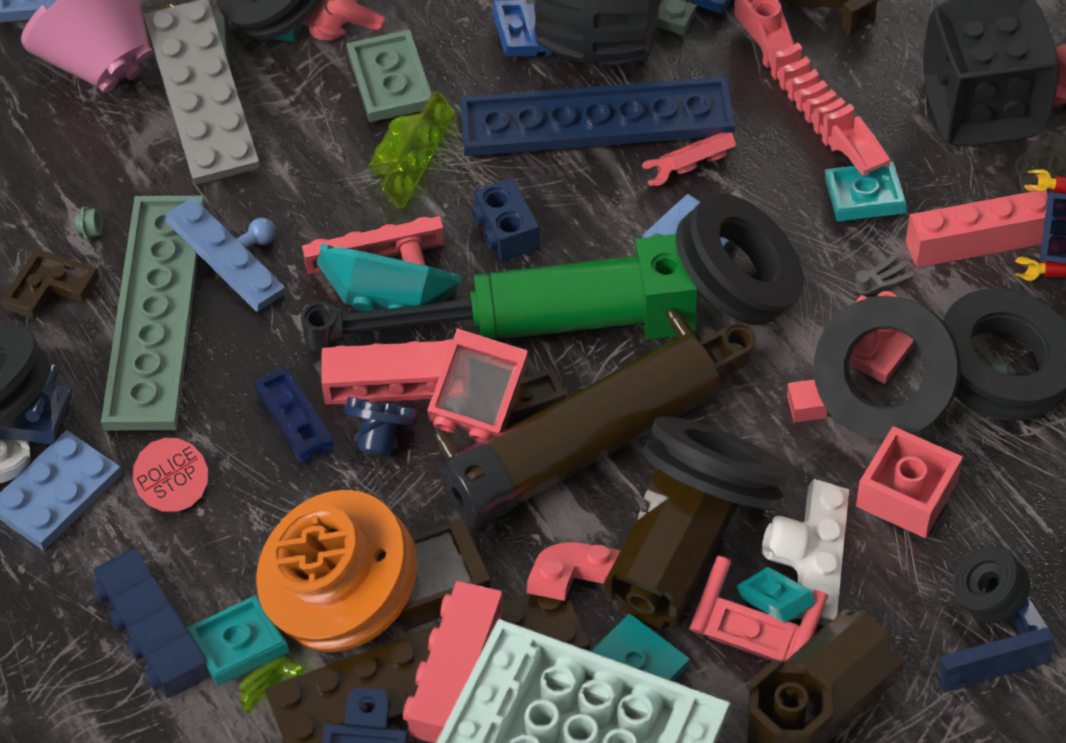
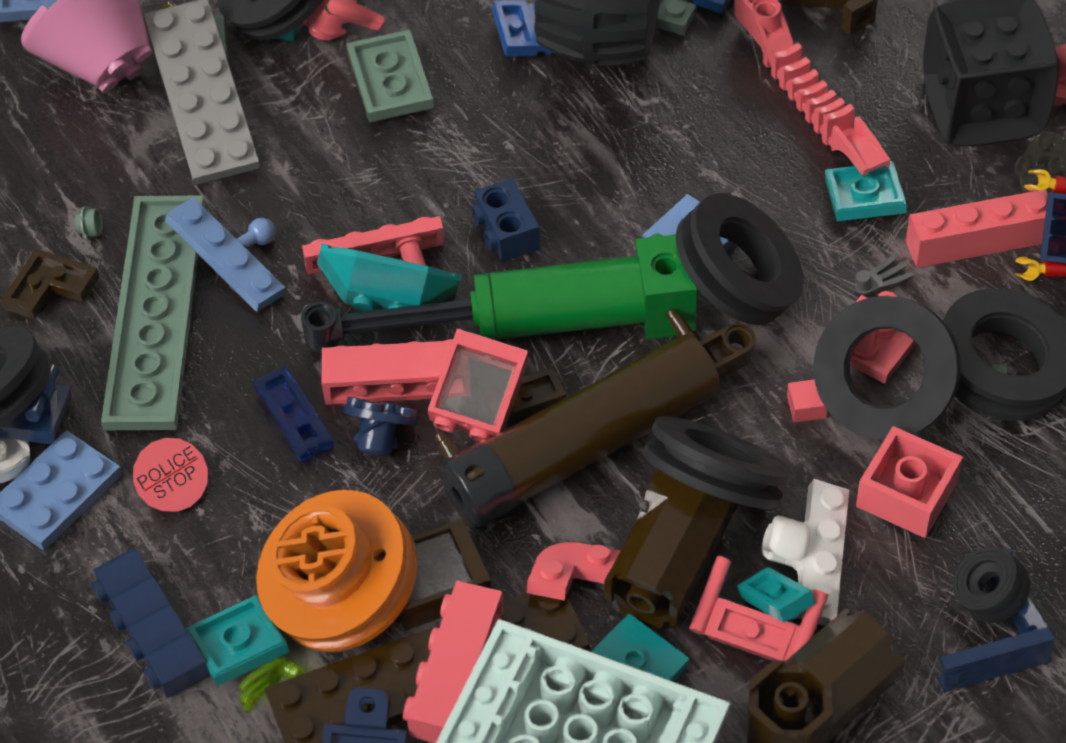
clear neon green bracket [368,91,455,209] -> none
dark blue plate [460,76,735,156] -> none
coral plate [642,133,736,186] -> none

